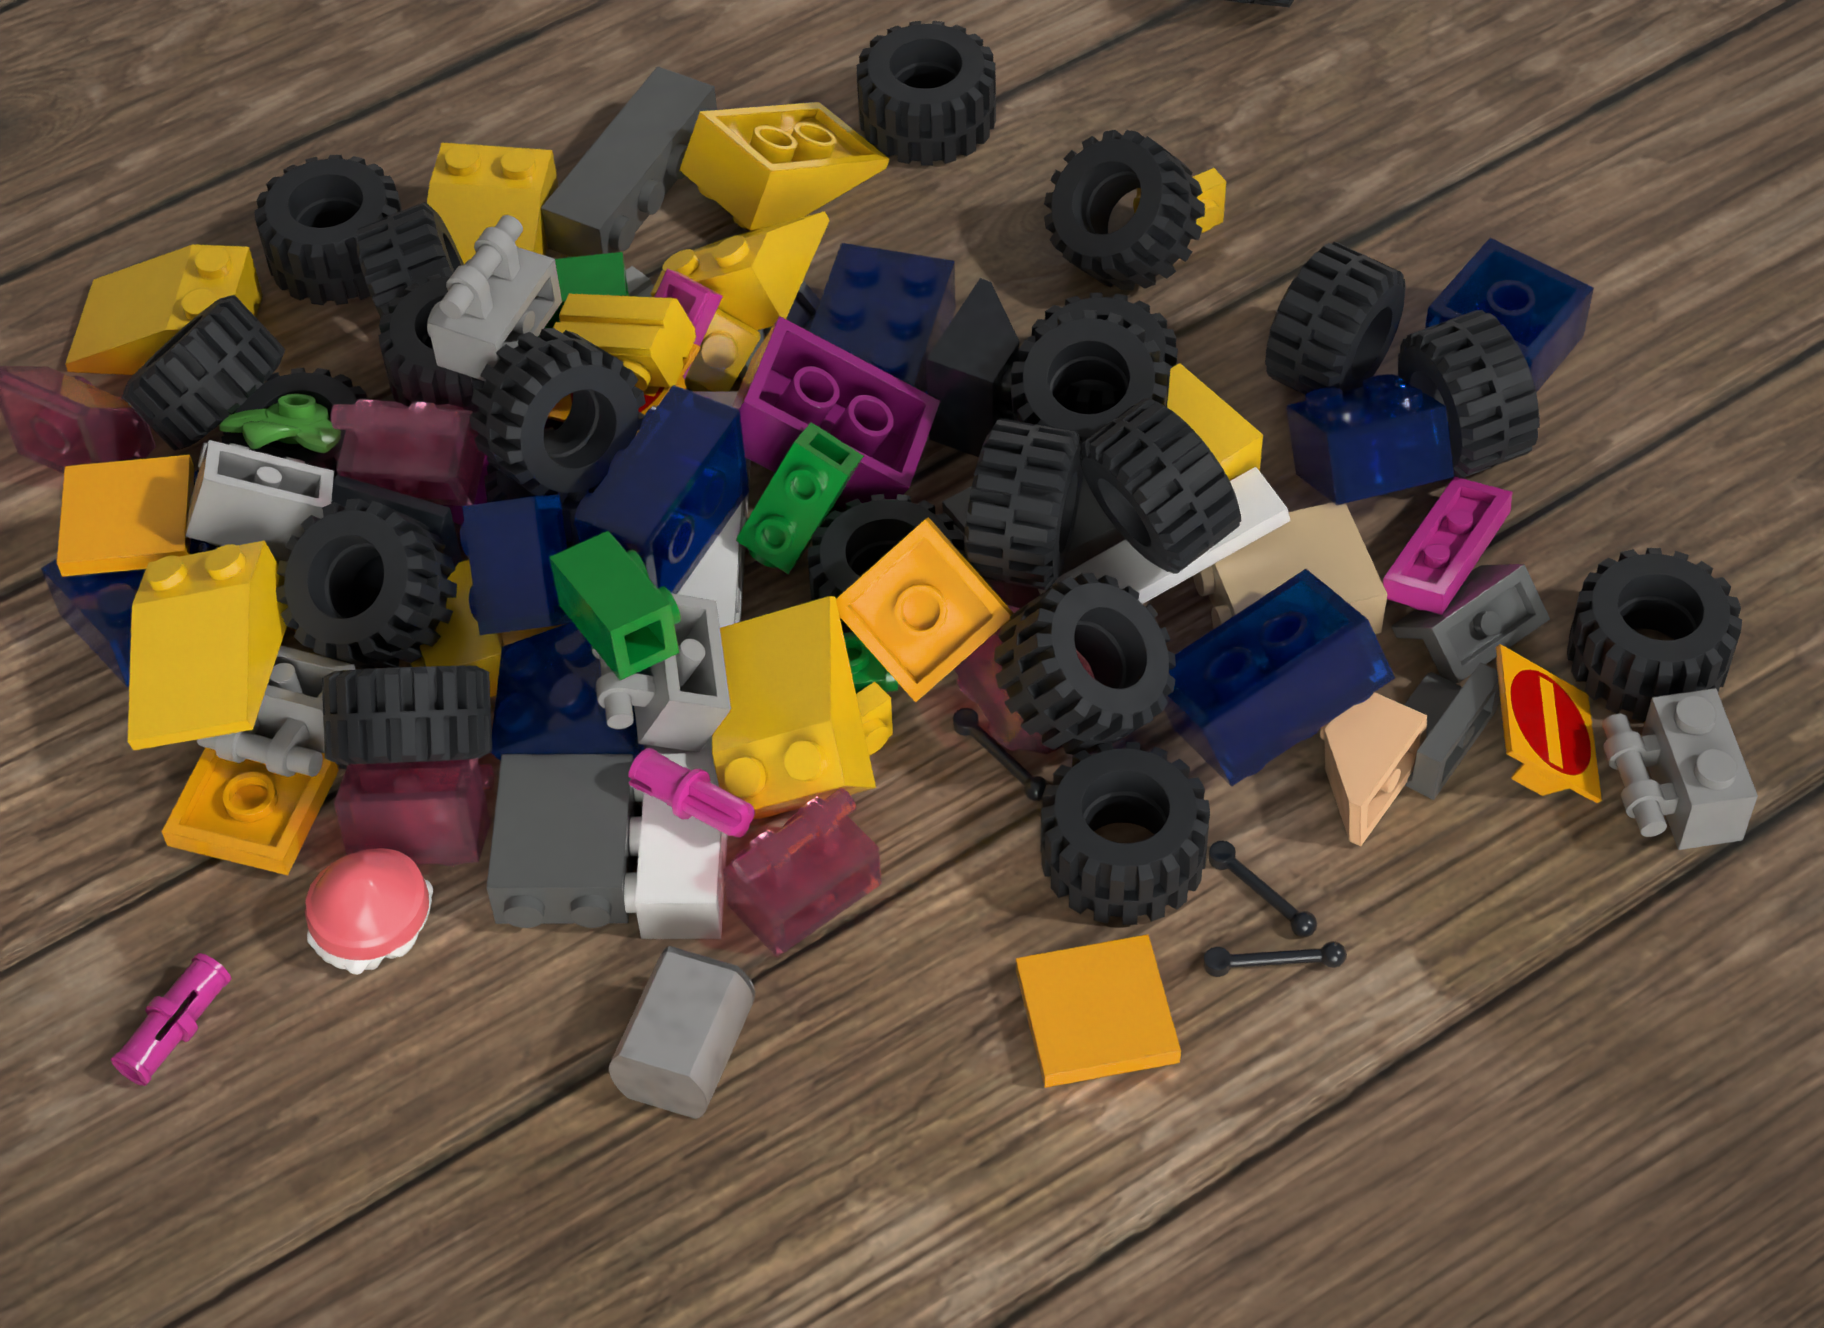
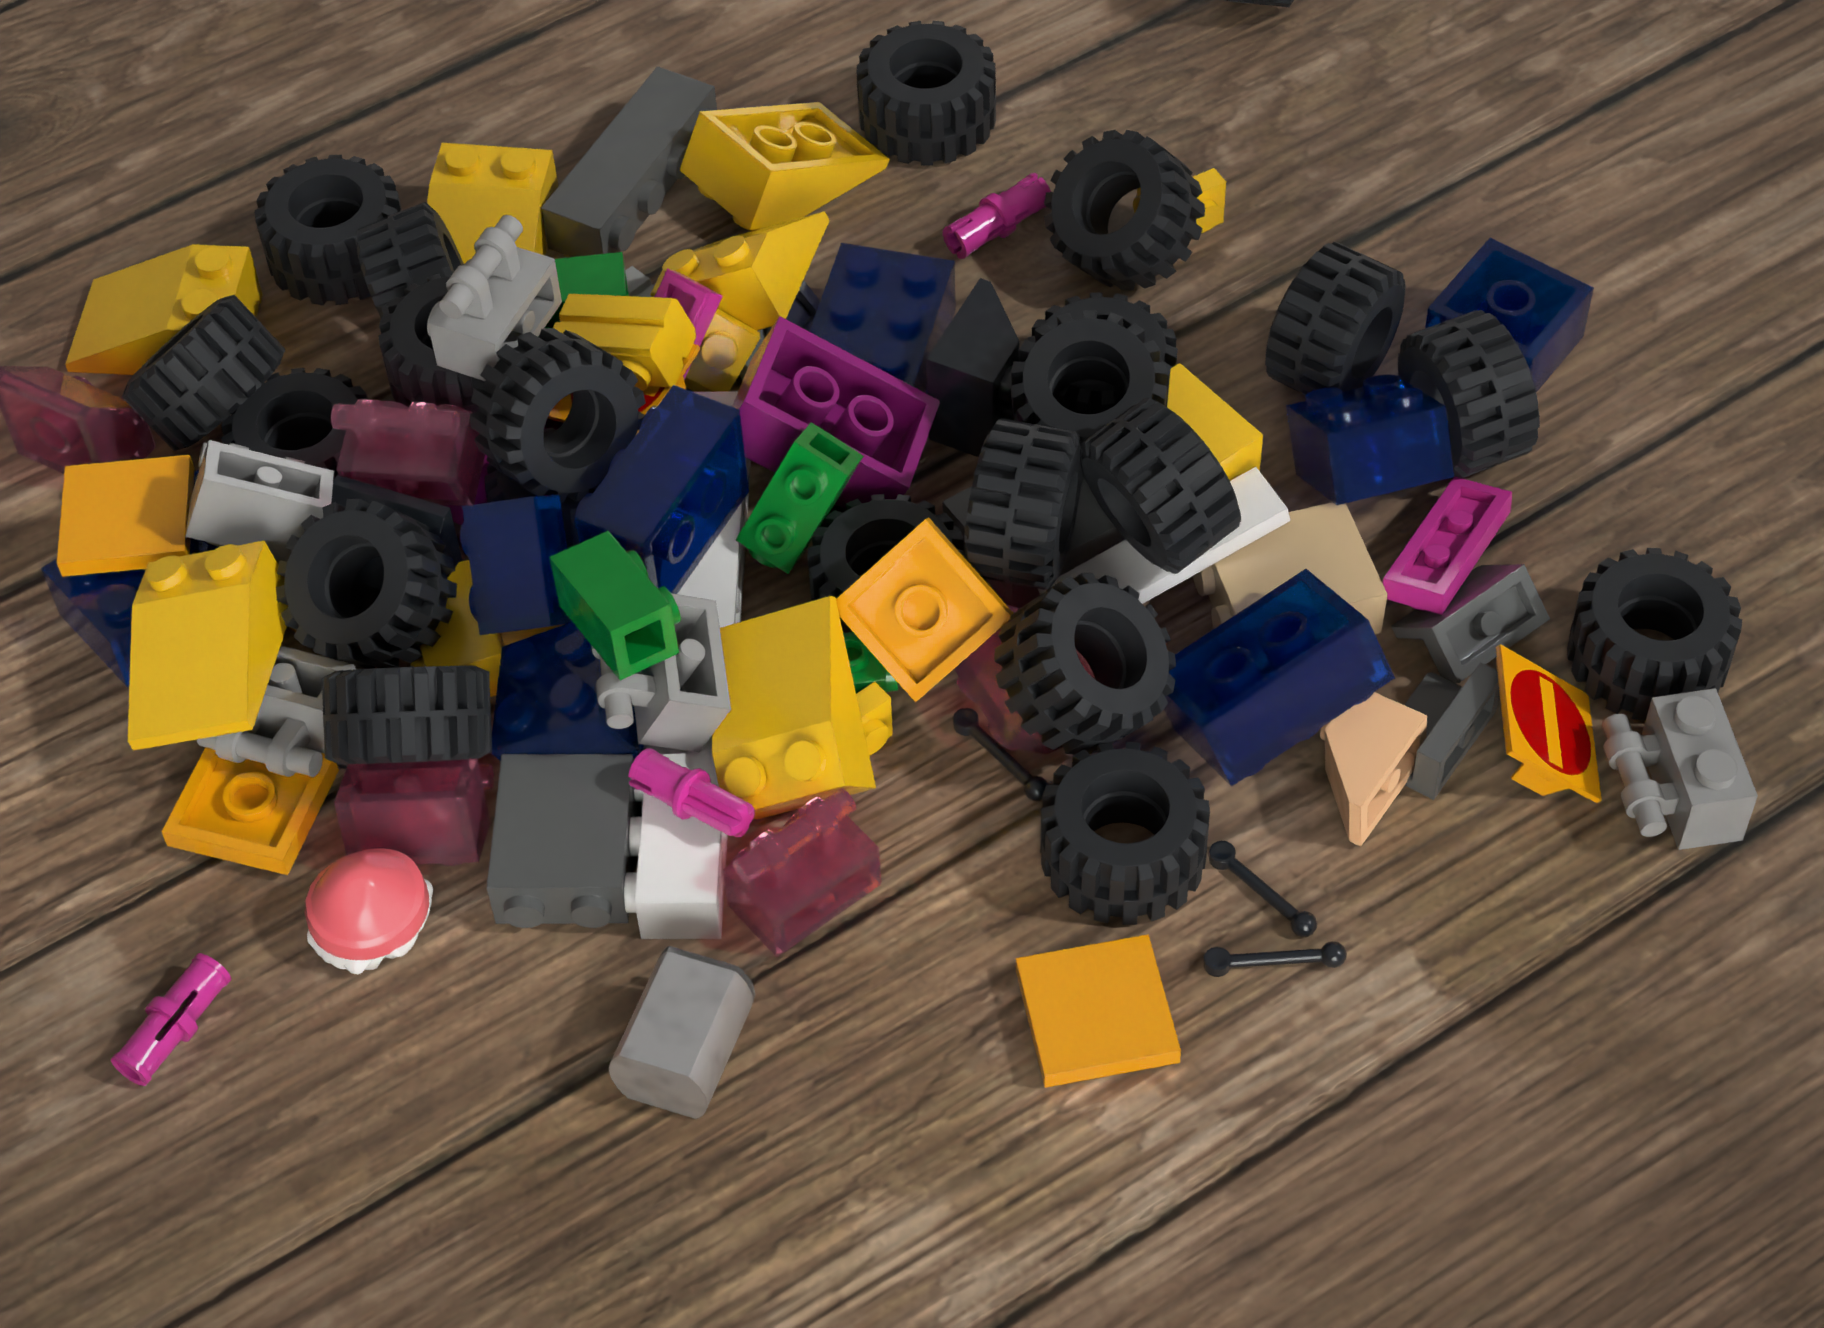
bright green plate [219,394,341,453] -> none
none -> dark pink pin [942,173,1051,259]

